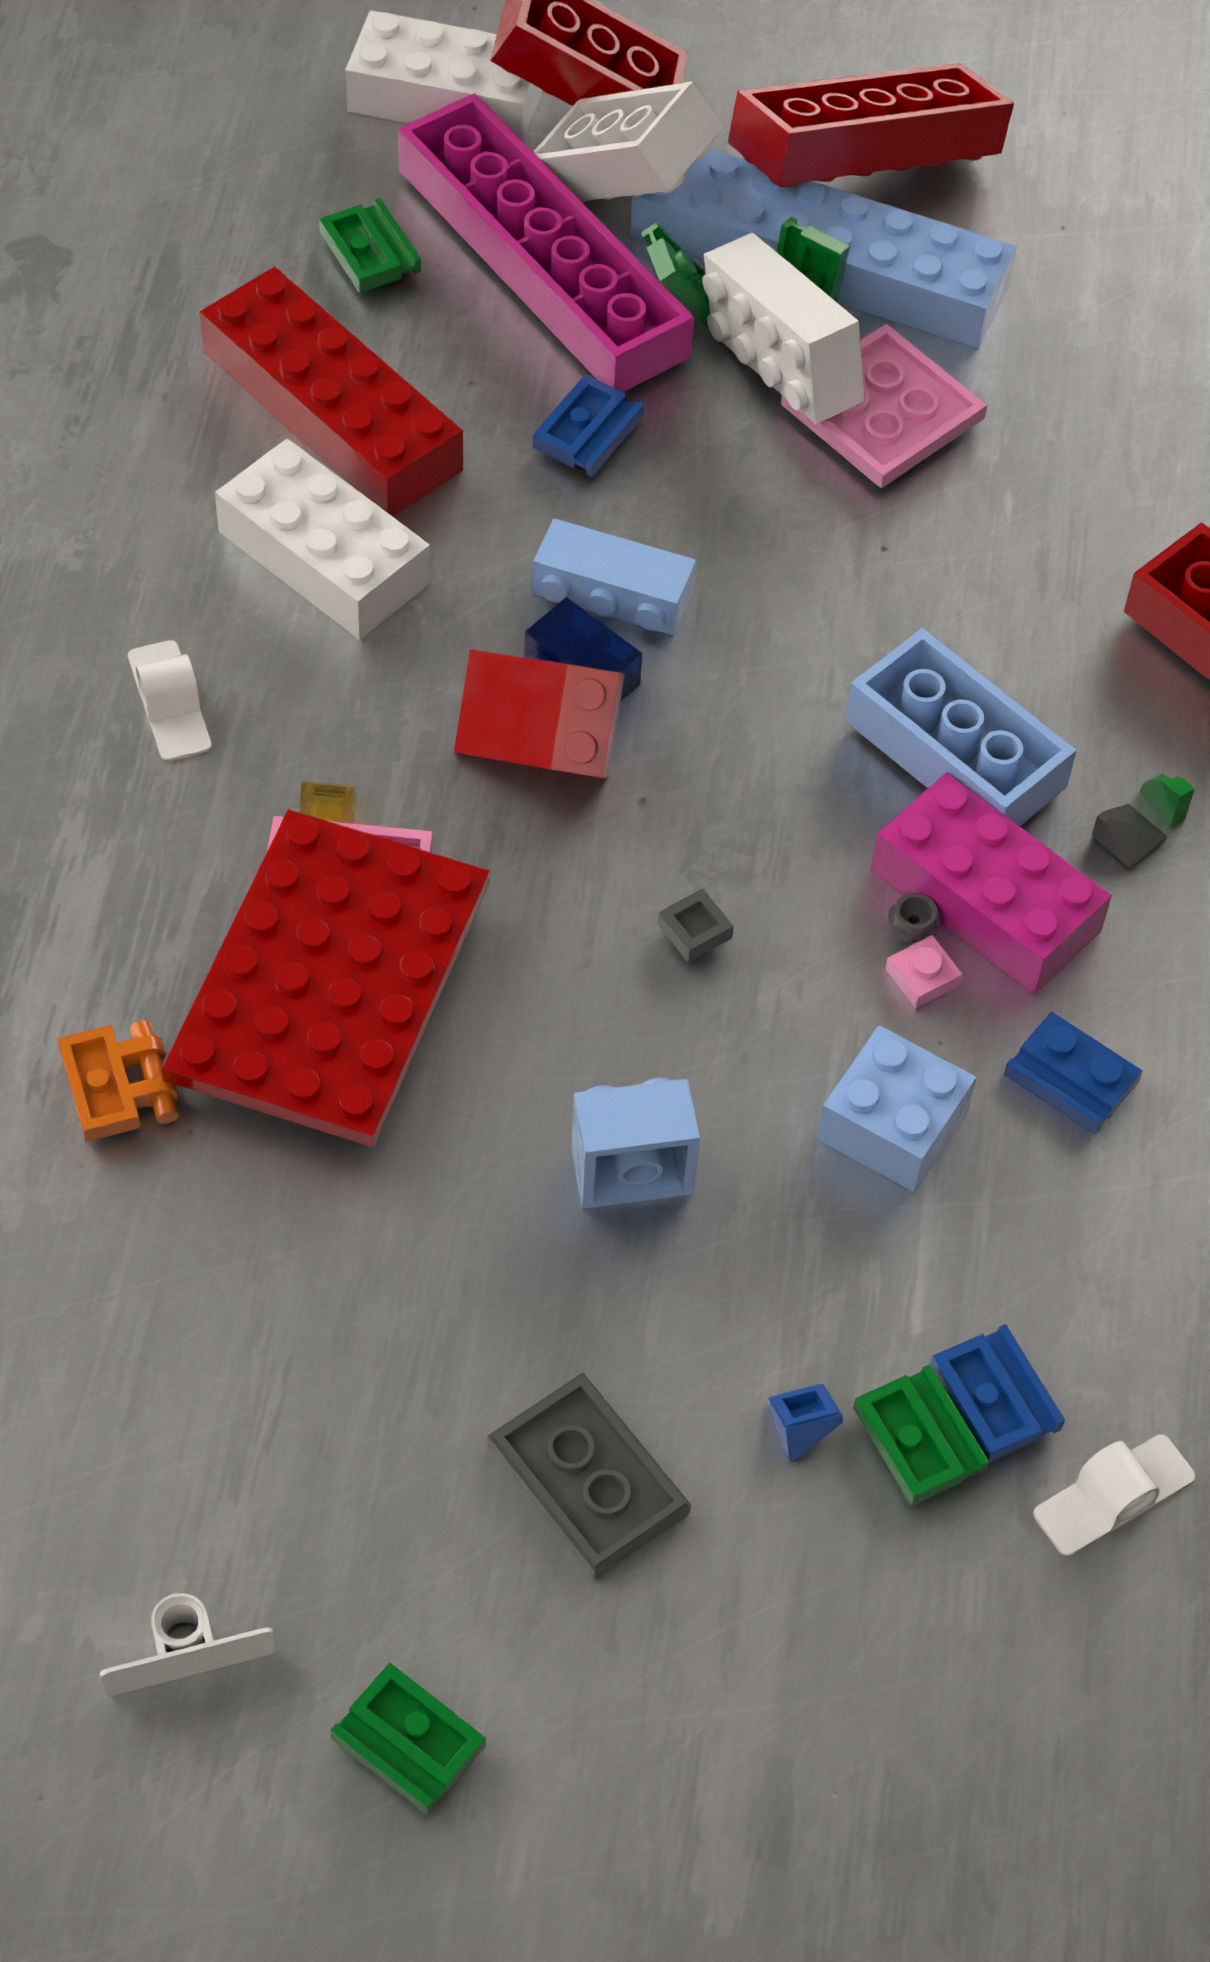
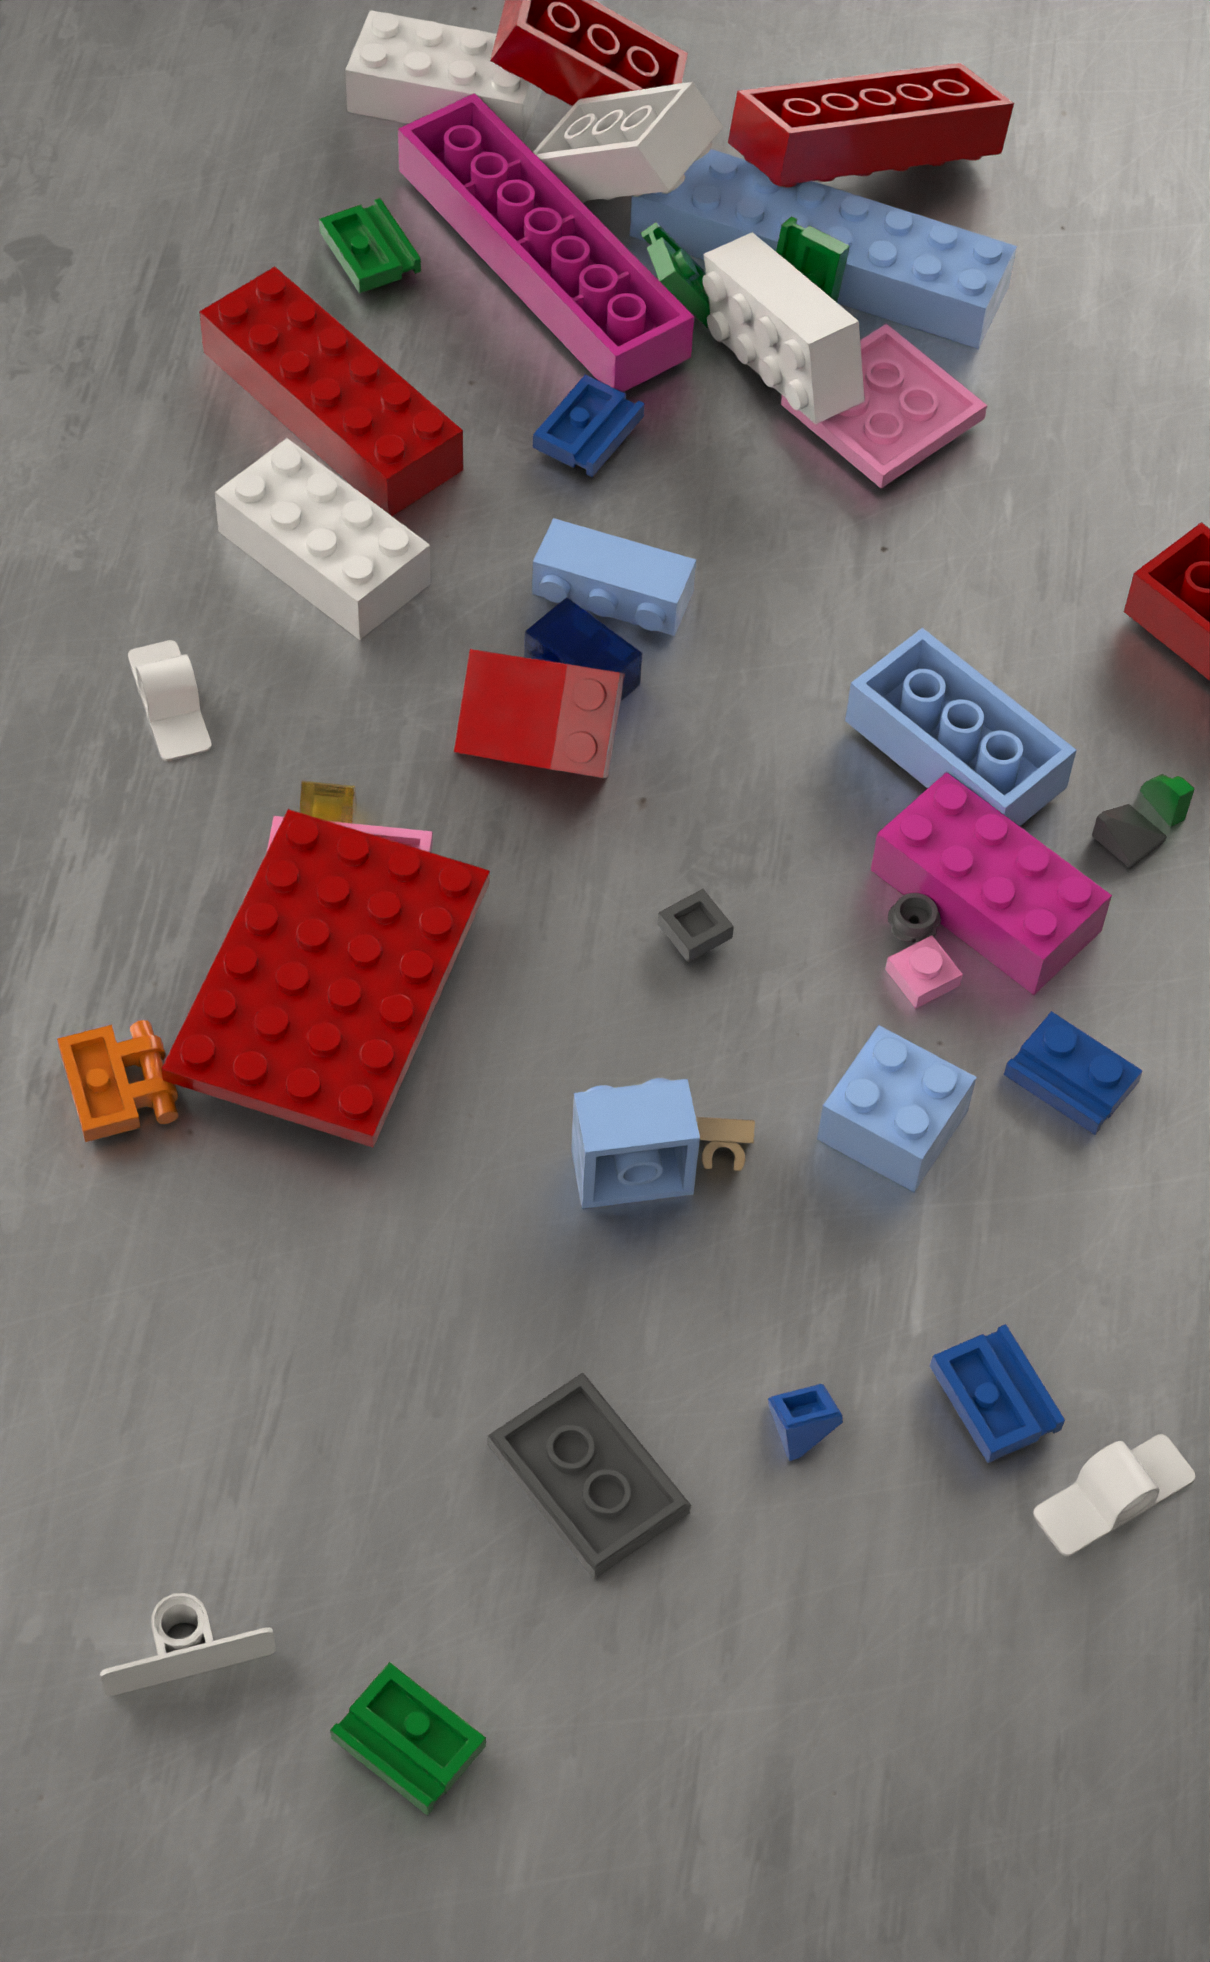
green plate [853,1364,989,1507] -> none
none -> tan tile [696,1117,755,1171]

